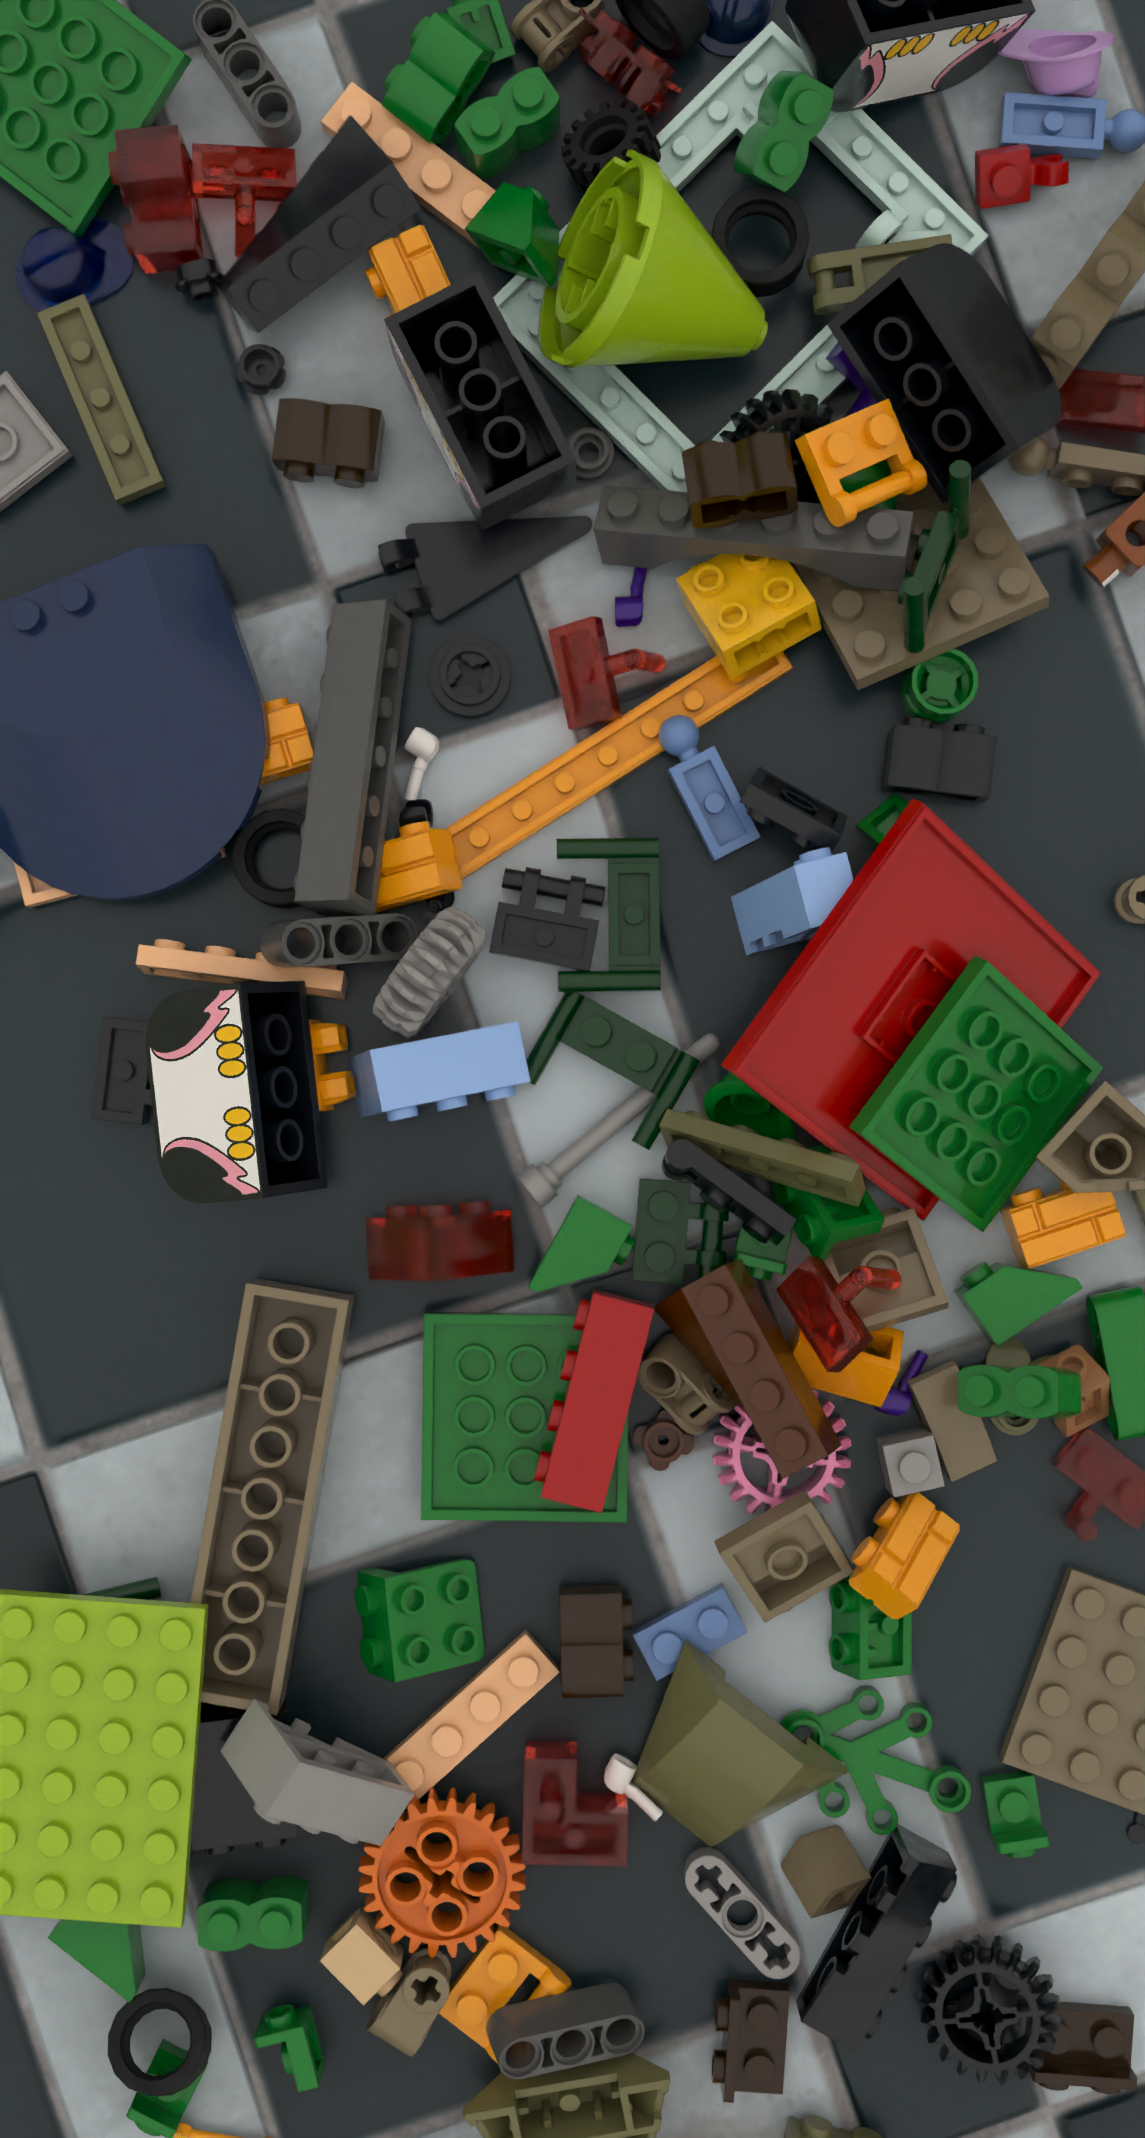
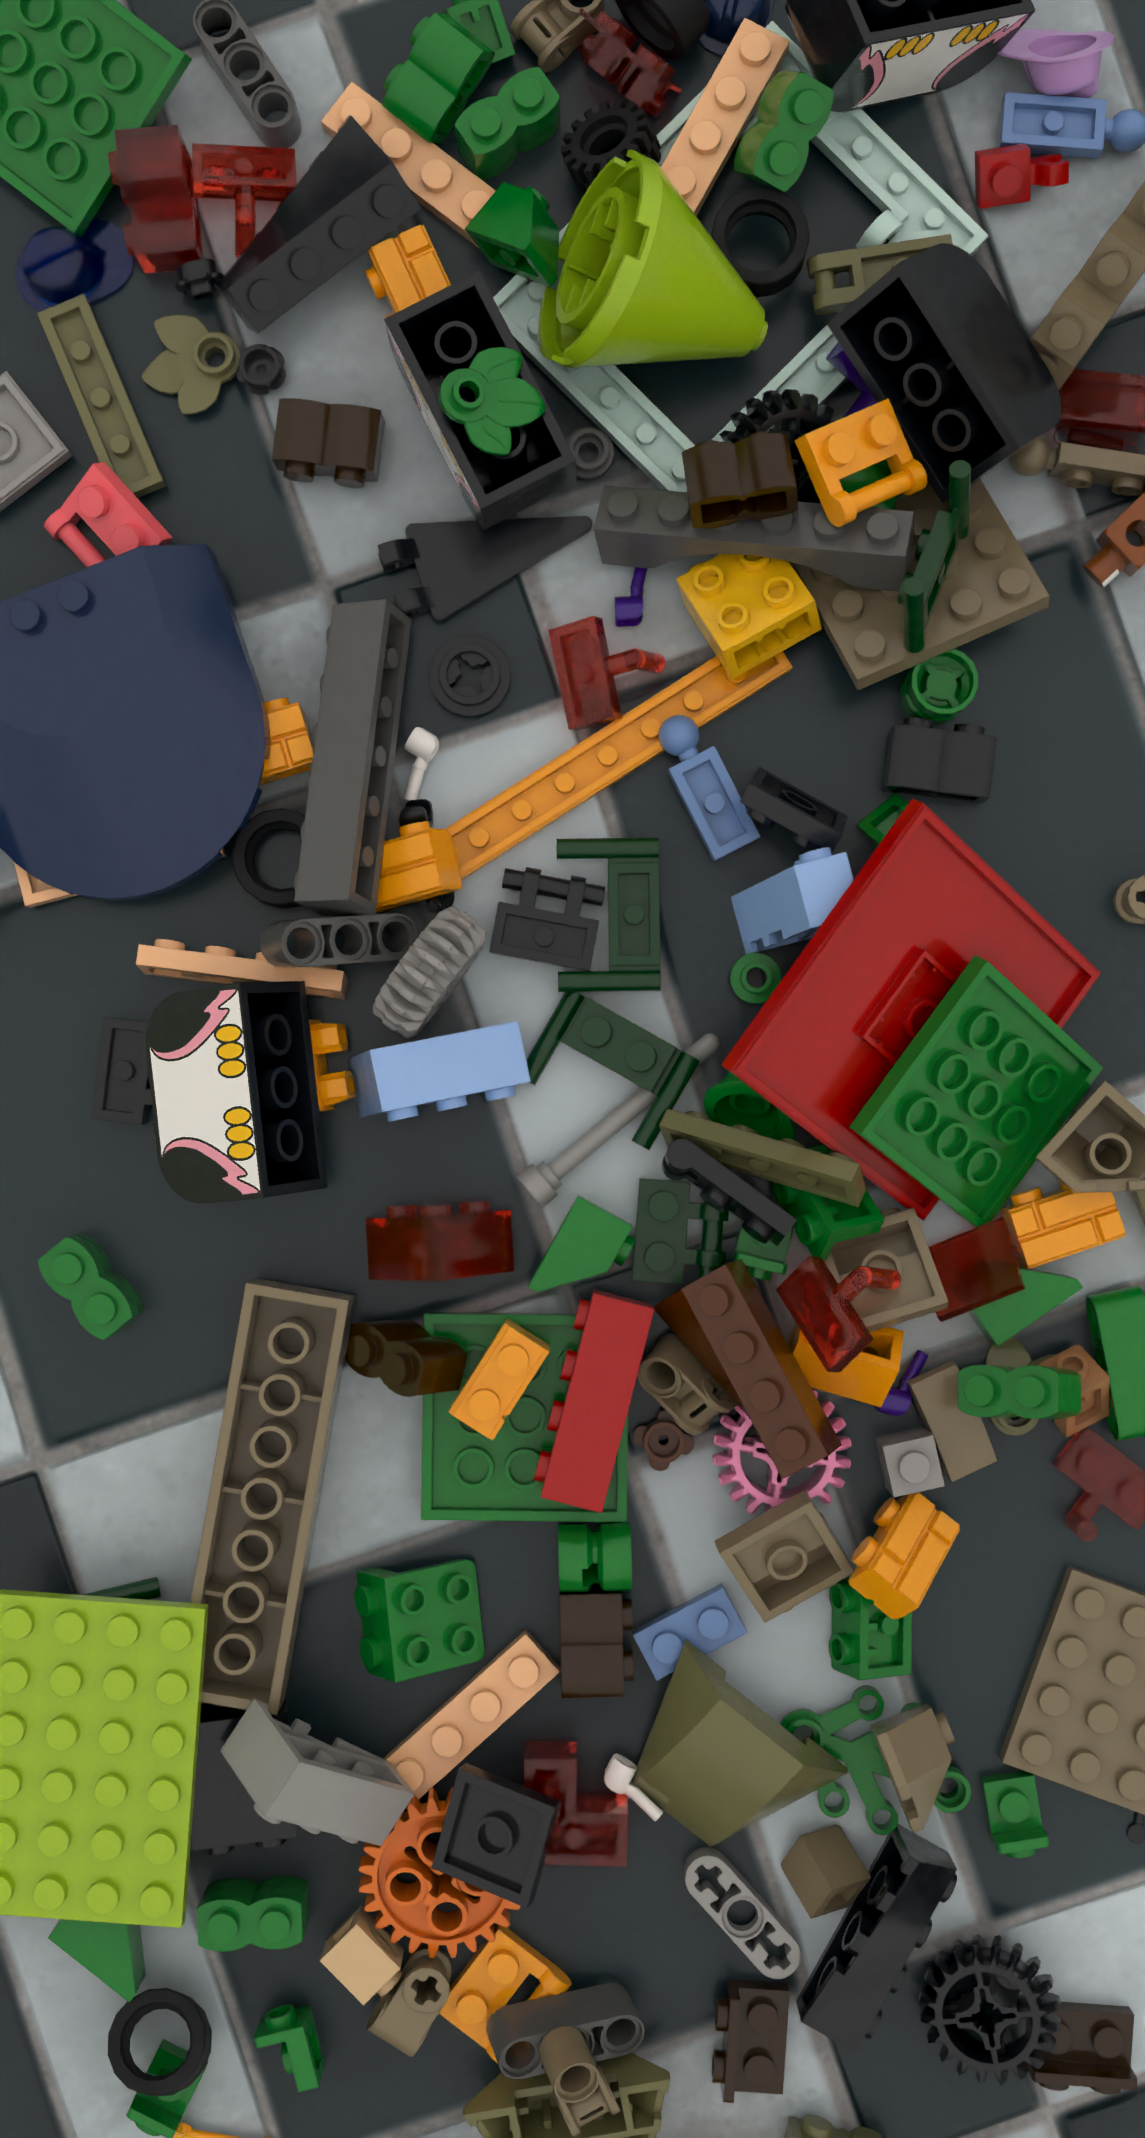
none -> green brick [38,1233,144,1340]
none -> coral plate [44,462,173,568]
none -> olive plate [142,315,241,415]
none -> dark brown brick [344,1319,467,1397]
none -> black plate [431,1763,561,1908]
none -> green plate [439,347,546,455]
none -> light orange brick [449,1318,550,1441]
none -> dark tan piece [539,2026,621,2138]
none -> green wheel [558,1522,632,1592]
none -> light nougat plate [661,18,790,216]
none -> green plate [730,953,781,1004]
none -> dark tan slope [870,1703,955,1833]
none -> clear red piece [929,1217,1025,1322]
none -> clear red piece [1053,426,1138,454]

